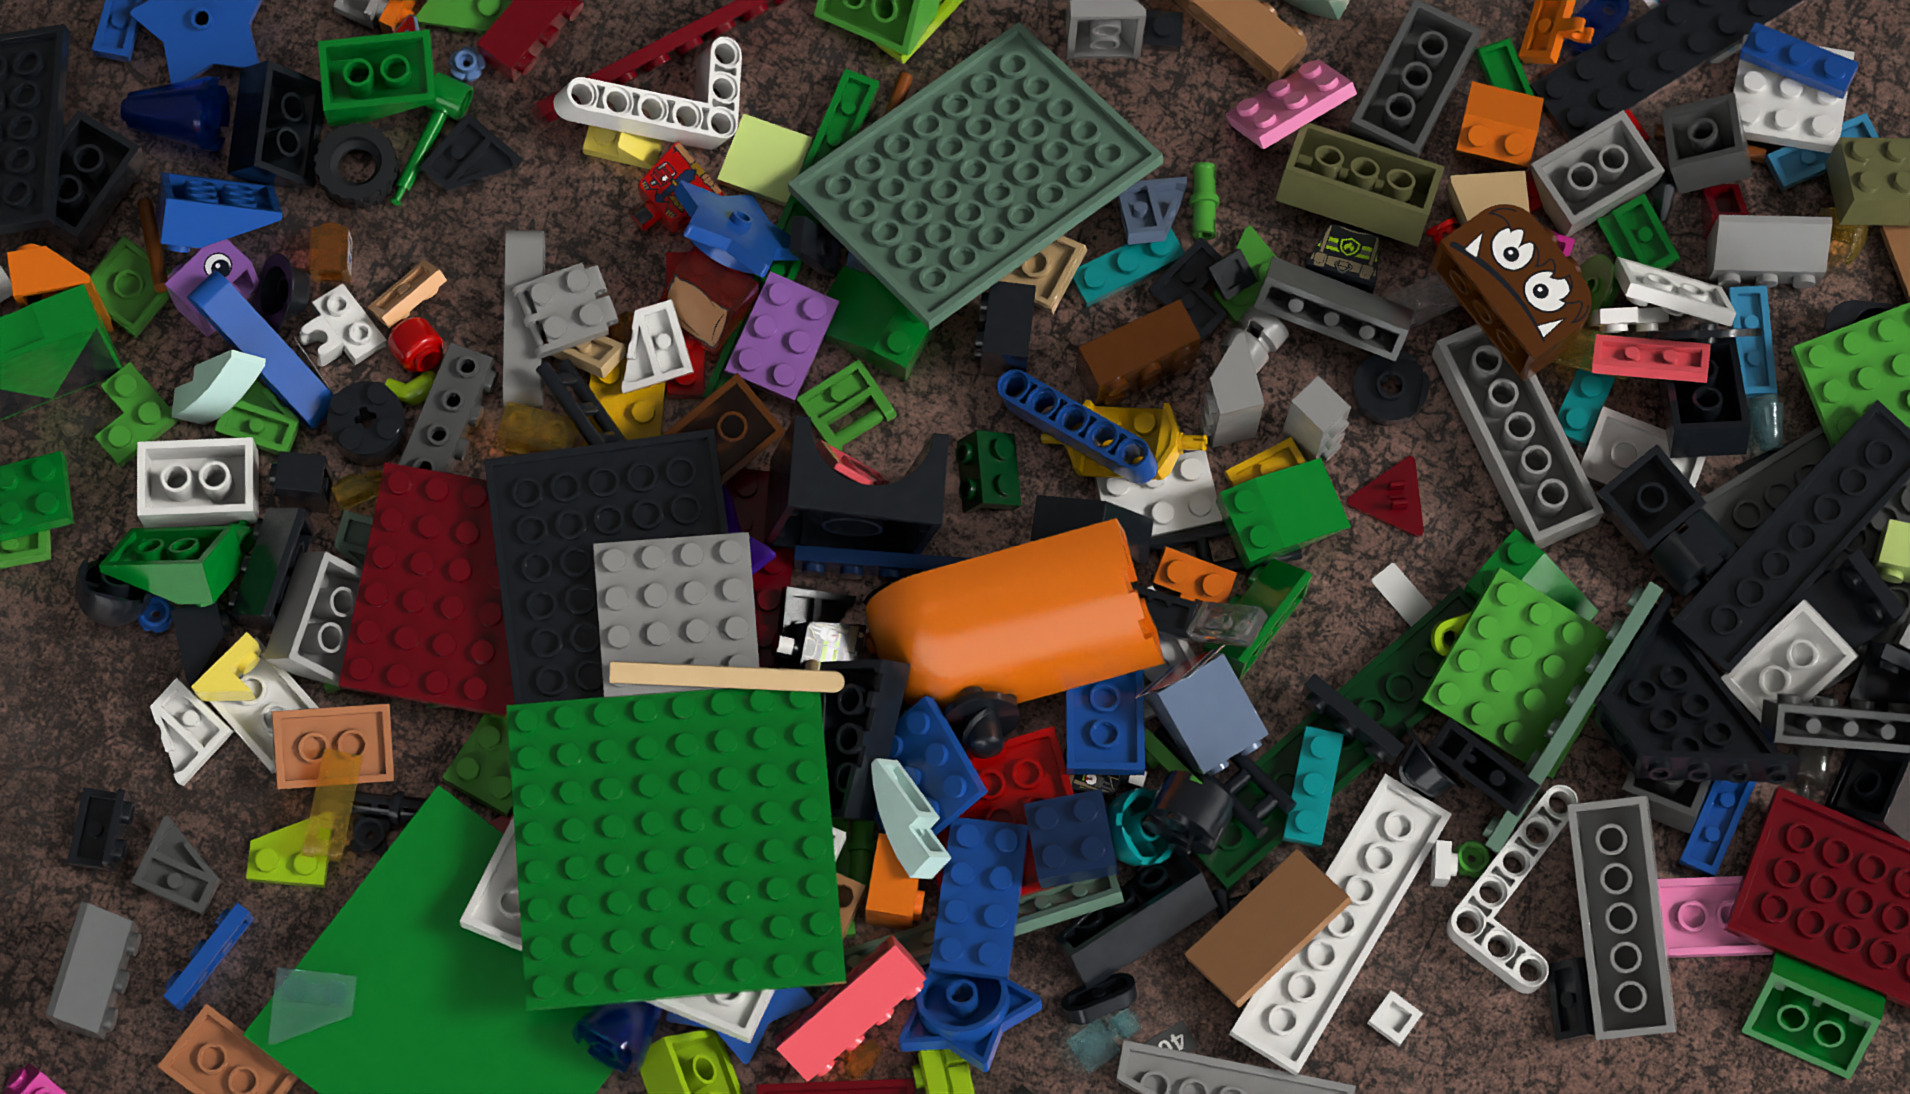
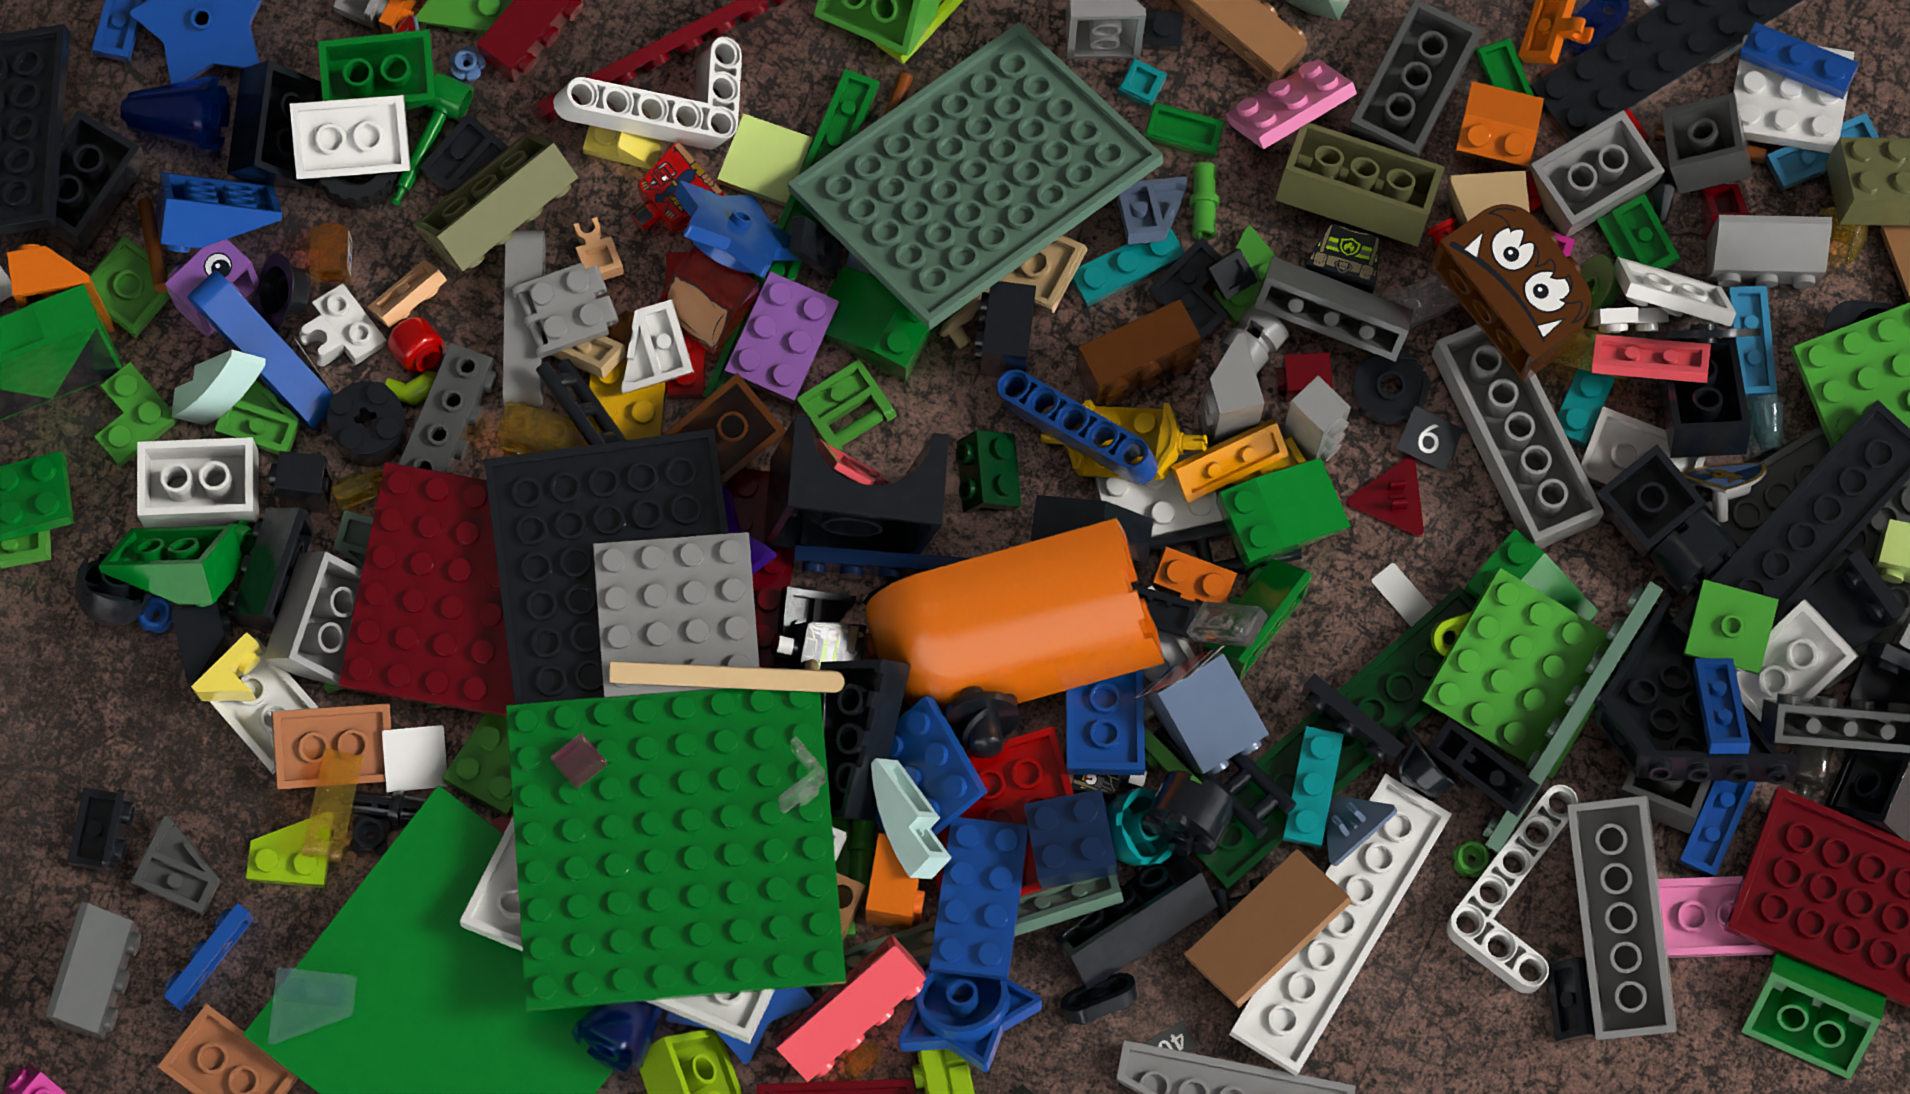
white wing [150,678,234,786] -> none
clear light blue plate [1066,1008,1142,1075] -> none
white plate [1367,990,1423,1047] -> none
white plate [1430,840,1458,887] -> none
none -> white plate [290,95,411,179]
none -> white sticker [382,725,448,792]
none -> olive brick [413,131,579,272]
none -> clear pink tile [551,733,607,790]
none -> light nougat plate [573,217,624,280]
none -> clear bracket [778,736,826,814]
none -> tan bar [940,288,990,350]
none -> teal tile [1117,58,1167,109]
none -> green tile [1144,102,1225,159]
none -> light orange plate [1171,419,1289,503]
none -> dark red brick [1276,352,1333,402]
none -> sand blue piece [1326,795,1397,866]
none -> black sticker [1397,406,1464,471]
none -> shield [1681,463,1766,522]
none -> bright green plate [1683,580,1779,675]
none -> blue plate [1693,658,1750,754]

